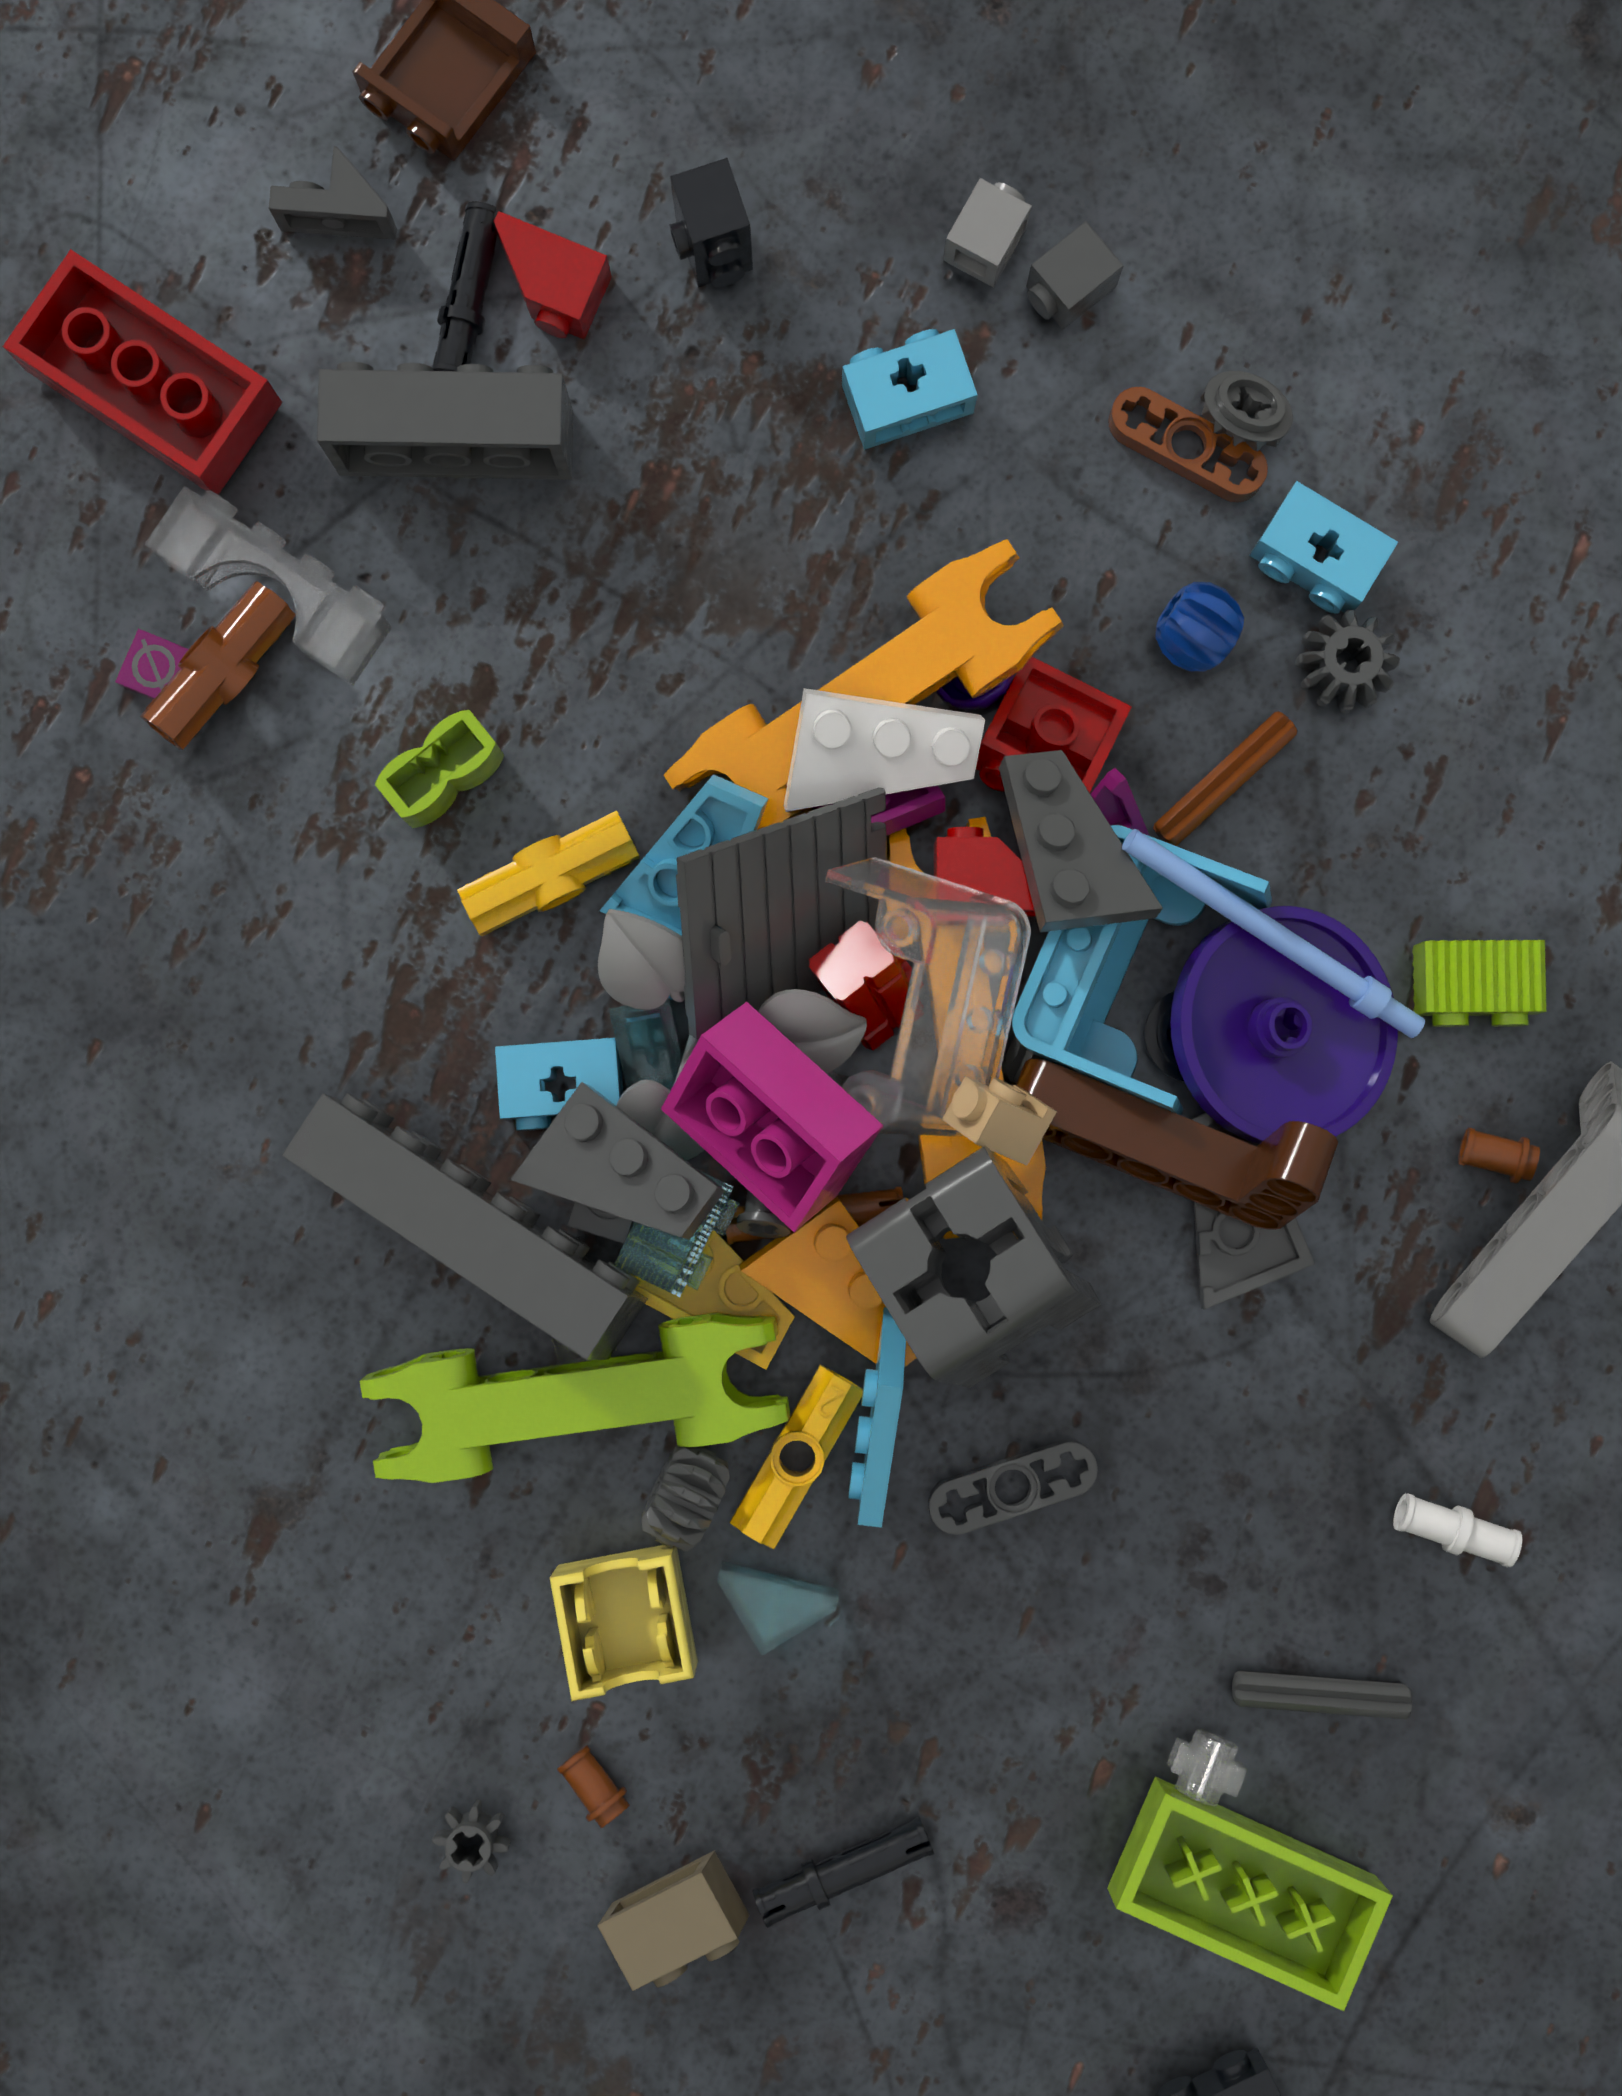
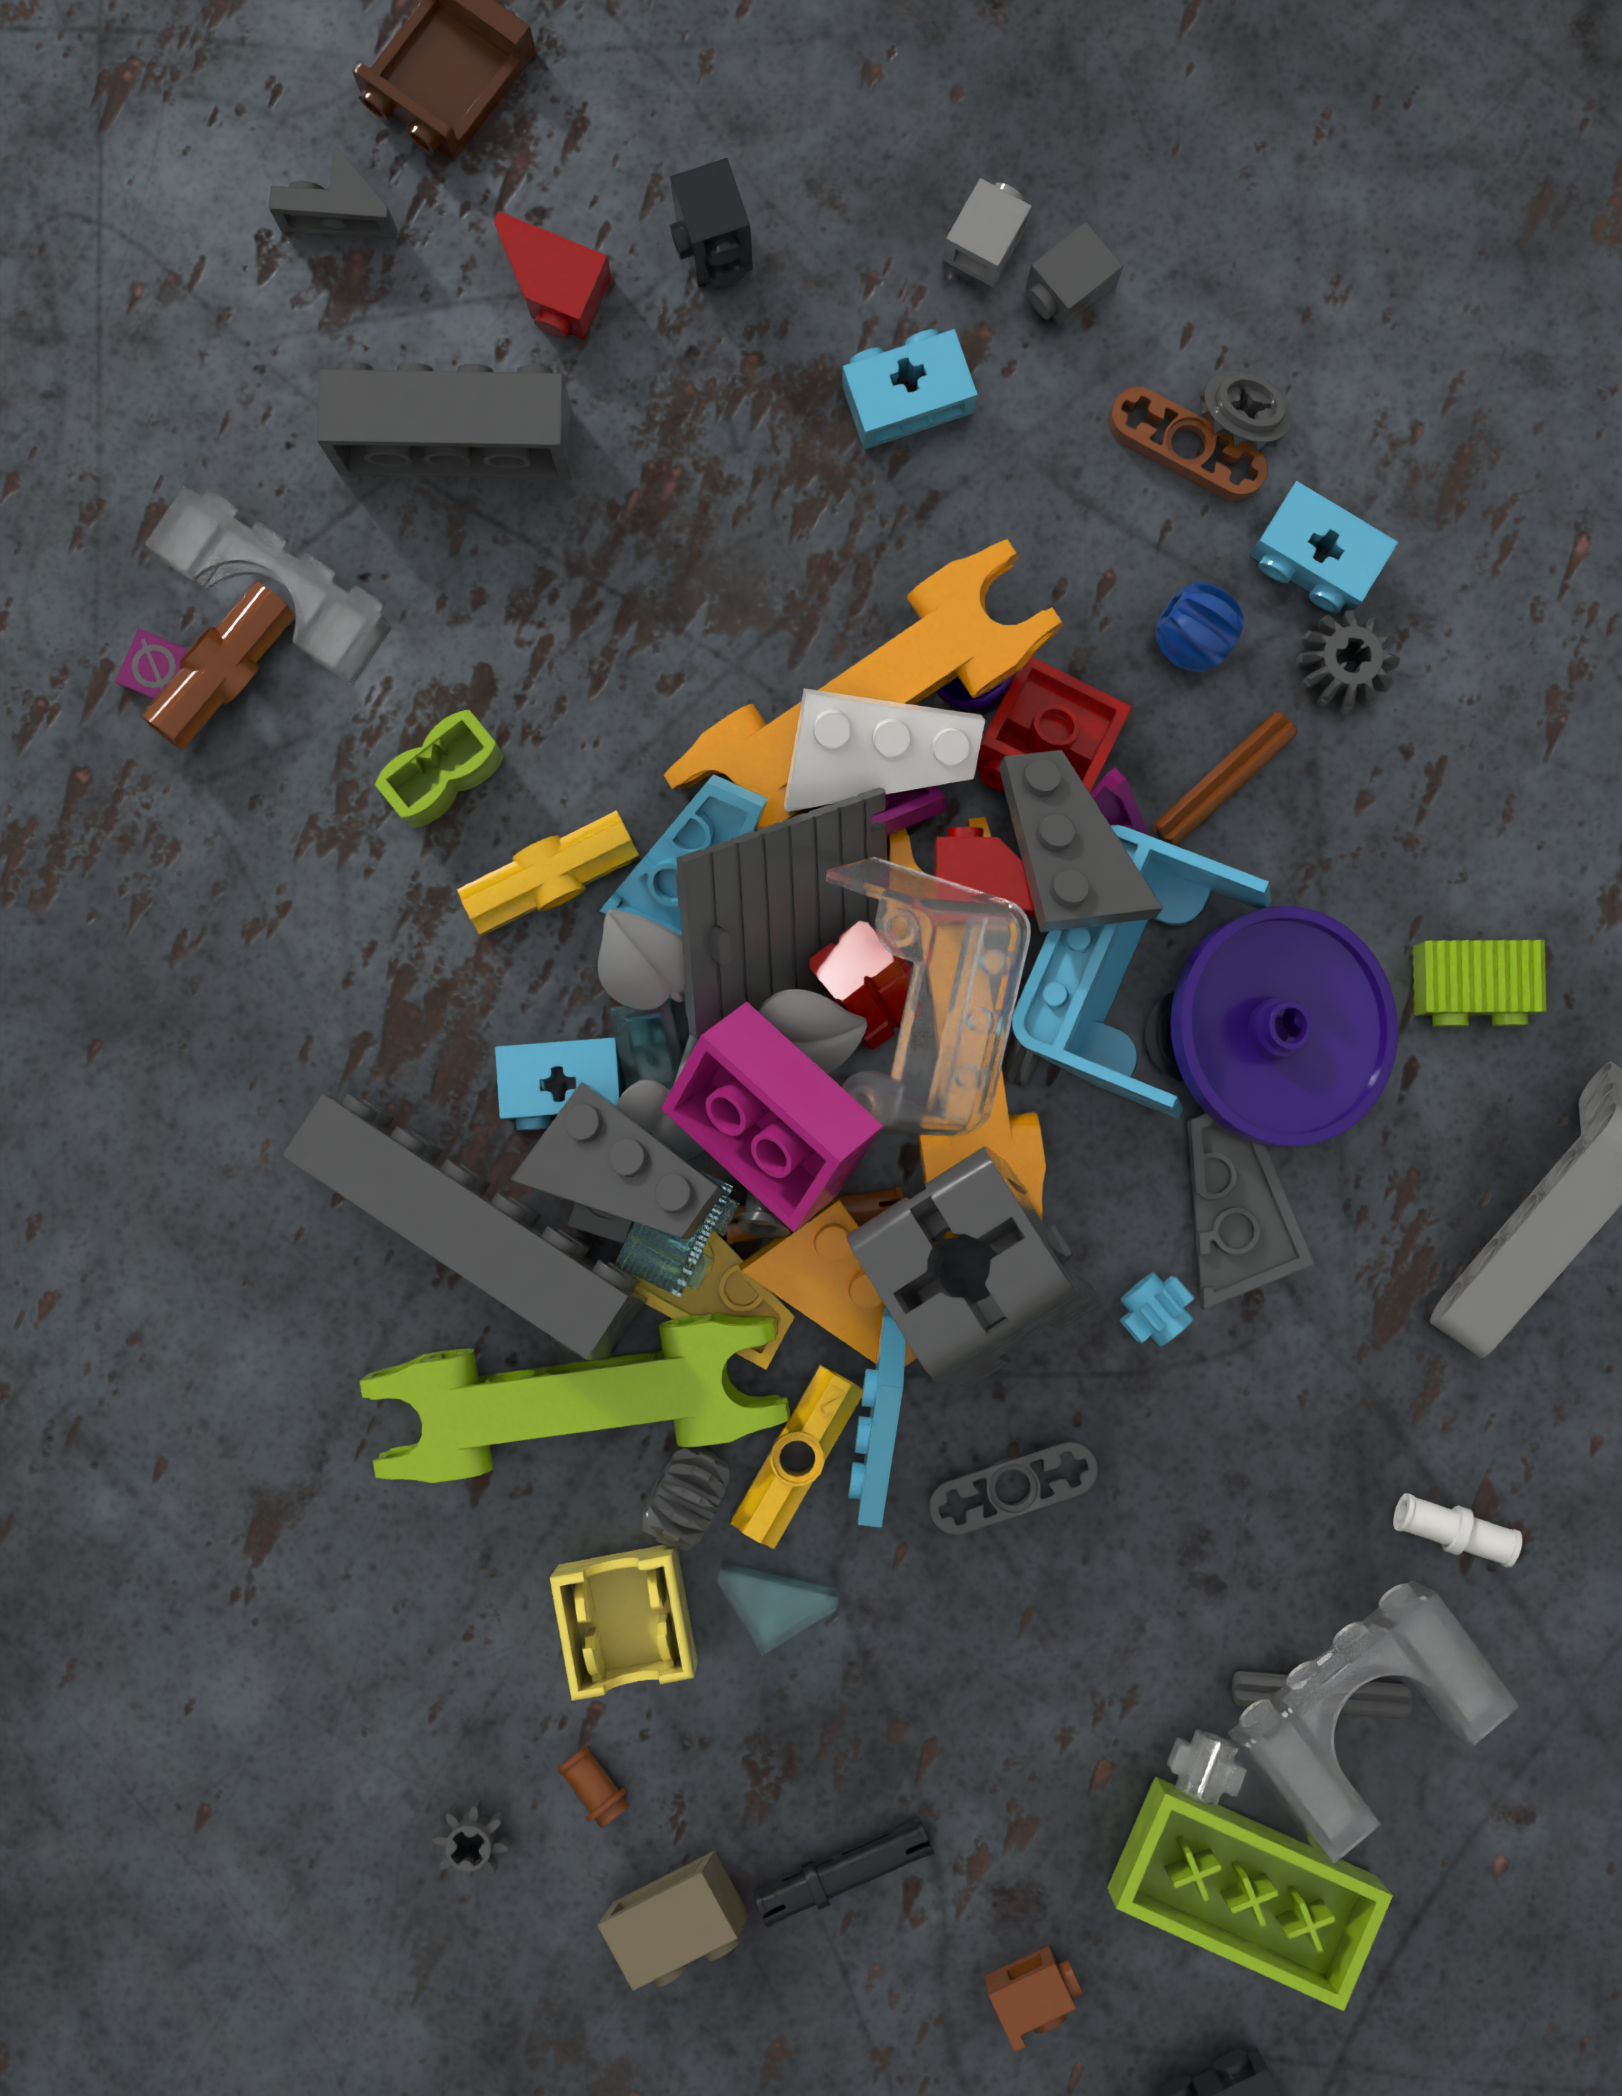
red brick [2,249,283,498] -> none
black pin [432,201,502,371] -> none
tan brick [942,1076,1057,1166] -> none
reddish brown beam [1016,1059,1339,1230] -> none
light blue bar [1122,829,1425,1038] -> none
dark orange pin [1458,1127,1540,1184] -> none
none -> dark orange brick [984,1945,1084,2052]
none -> medium azure gear [1119,1272,1194,1347]
none -> clear arch [1228,1580,1519,1864]

